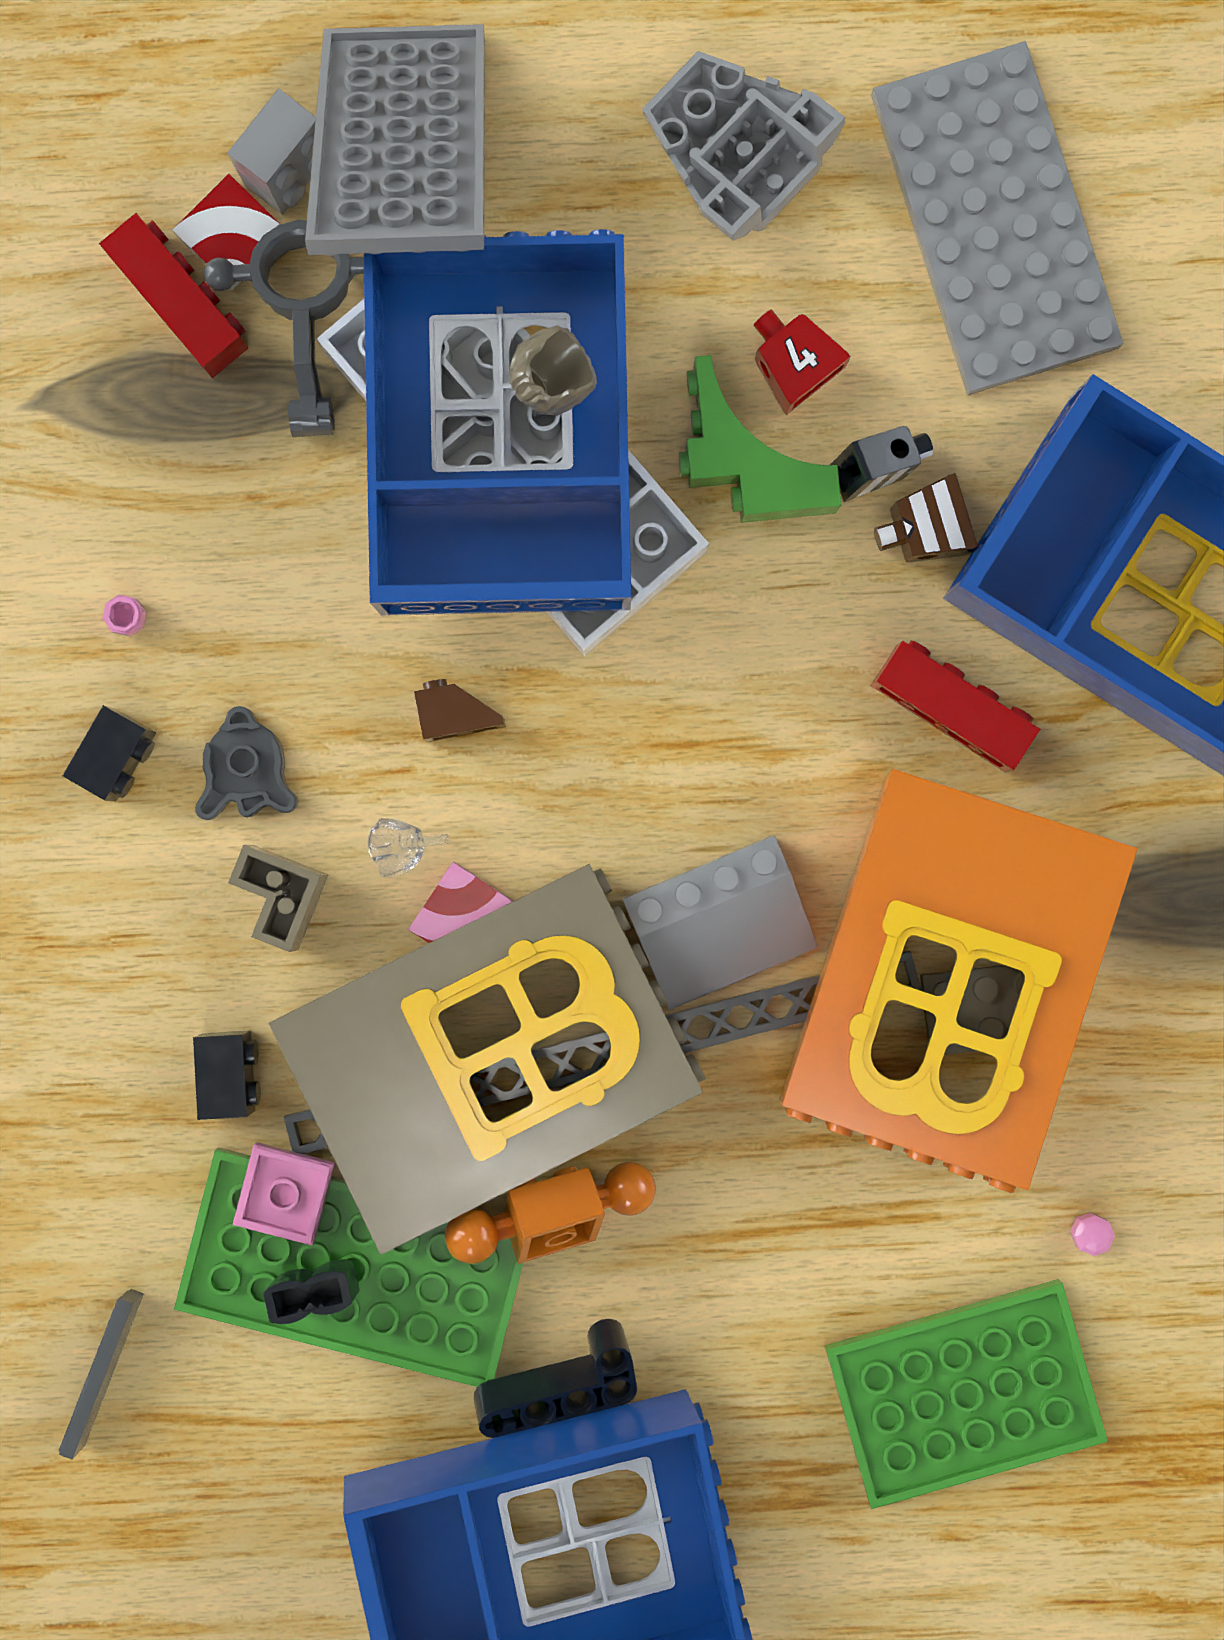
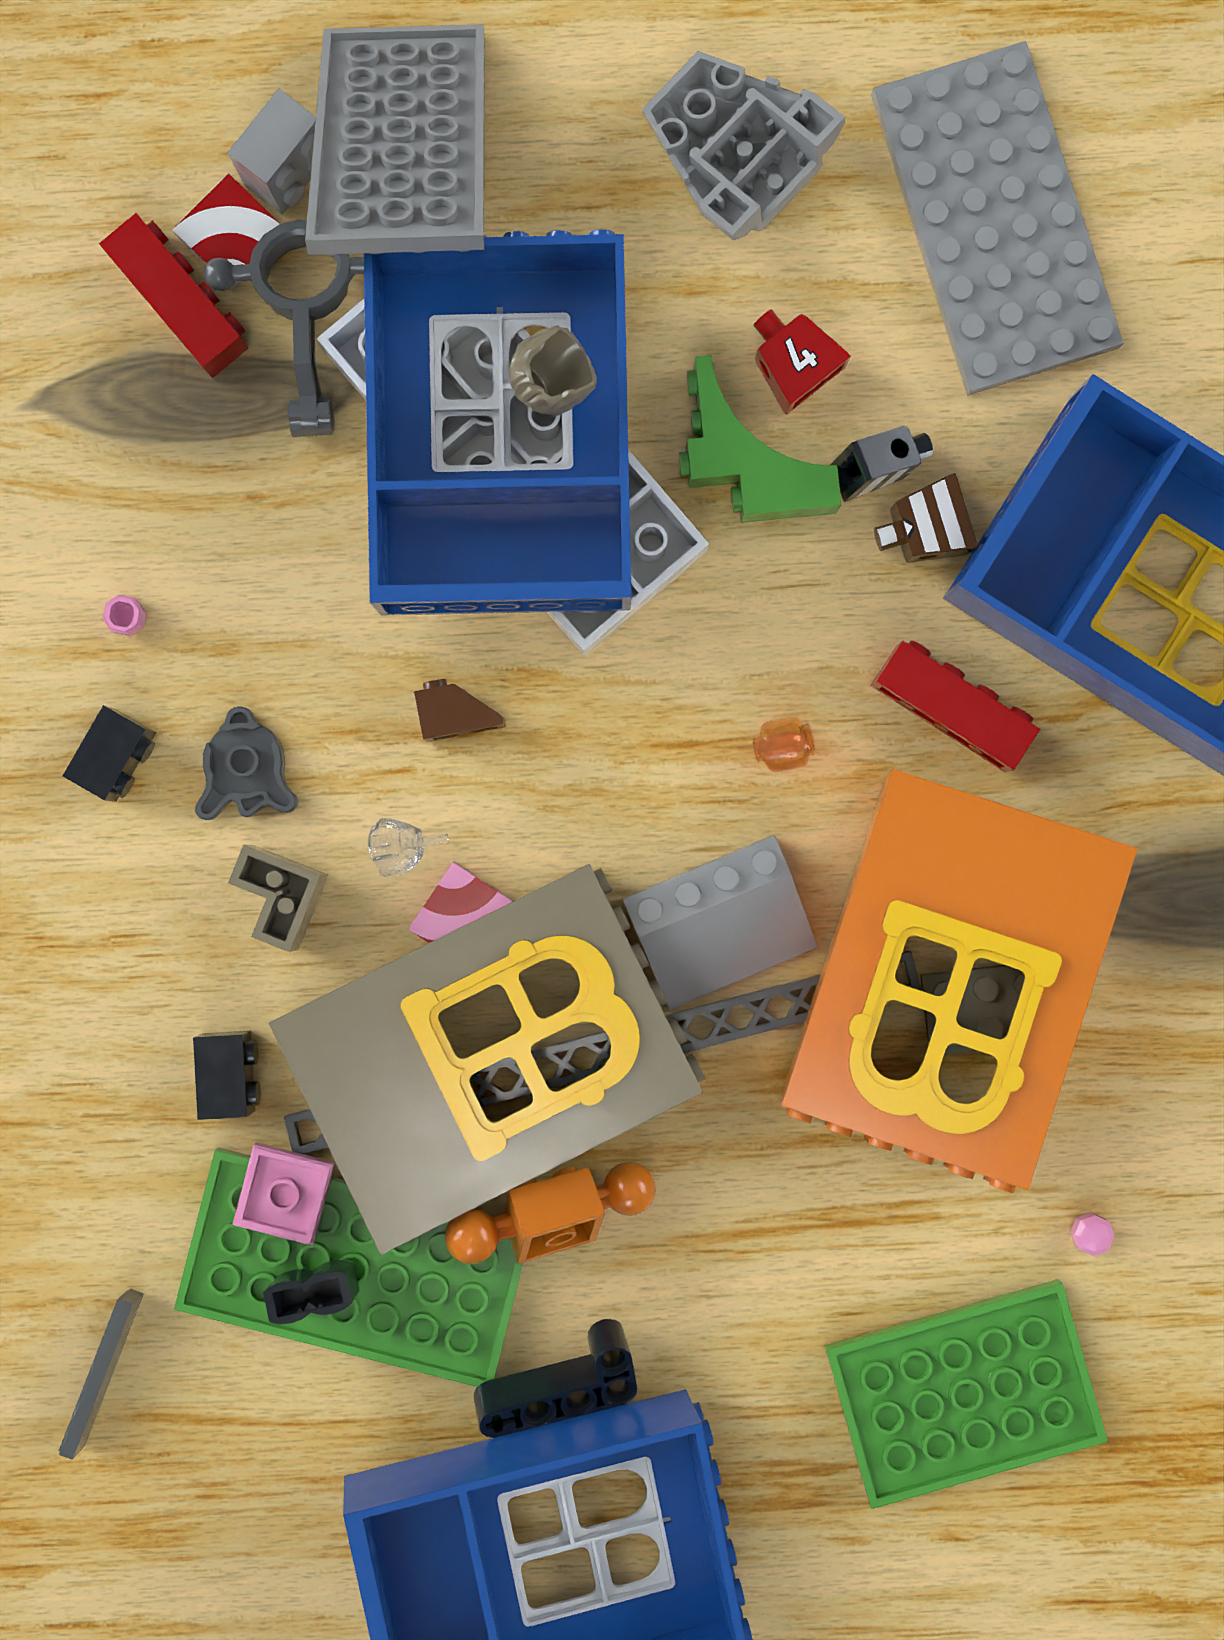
none -> clear orange head [753,716,815,773]

